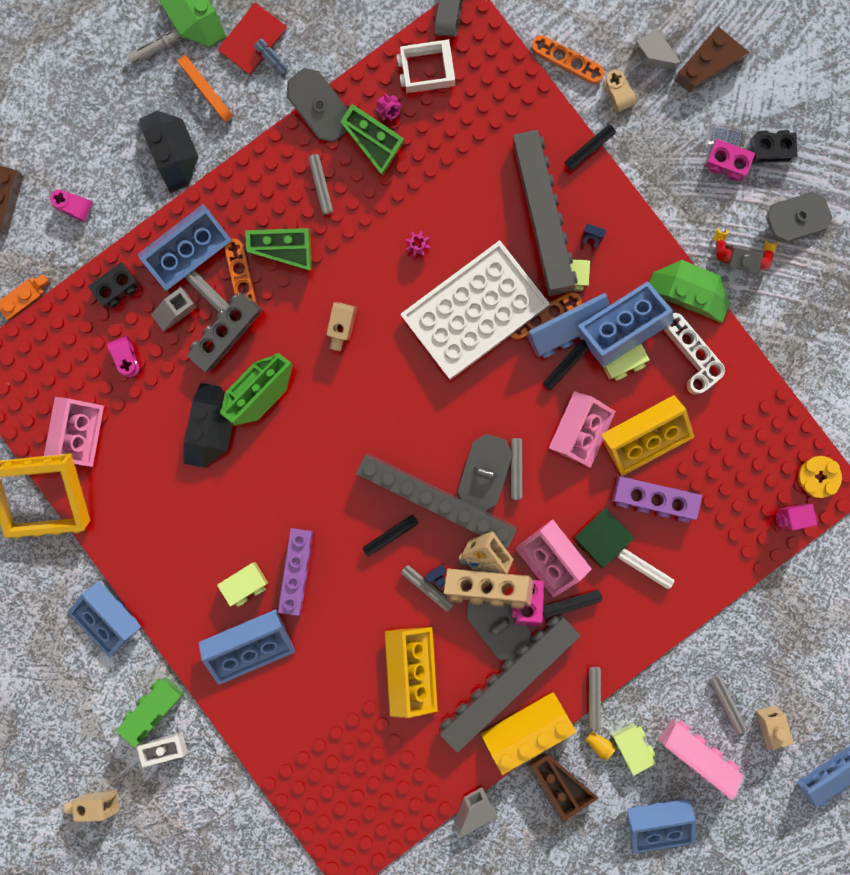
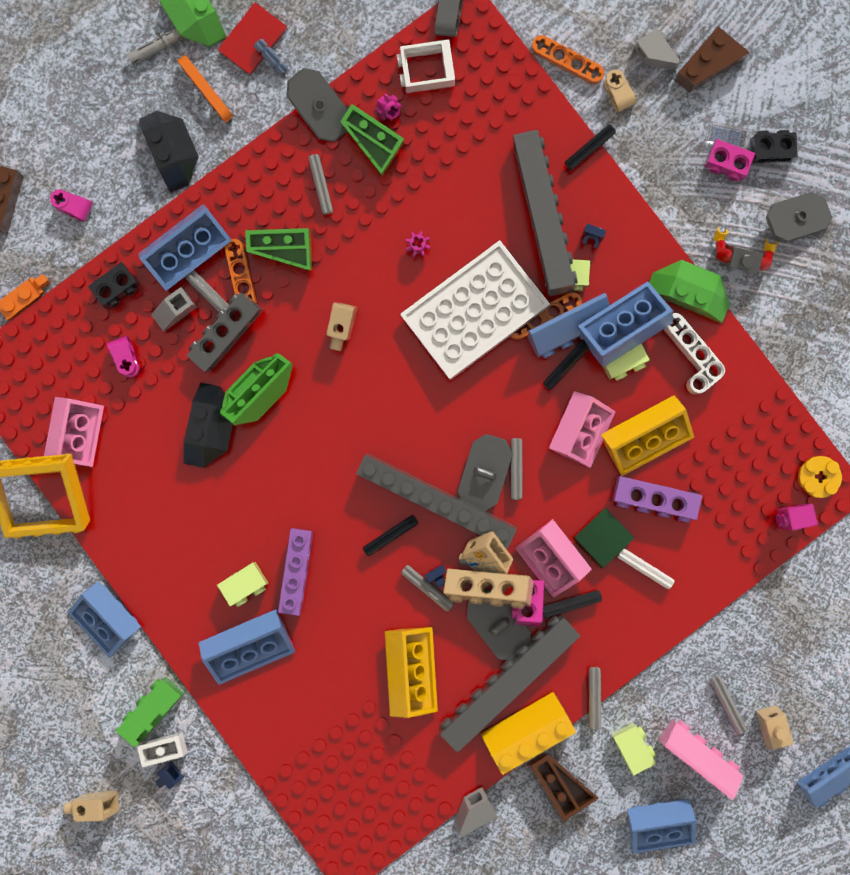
yellow cone [584,731,617,761] -> none
none -> dark blue tile [155,761,184,790]

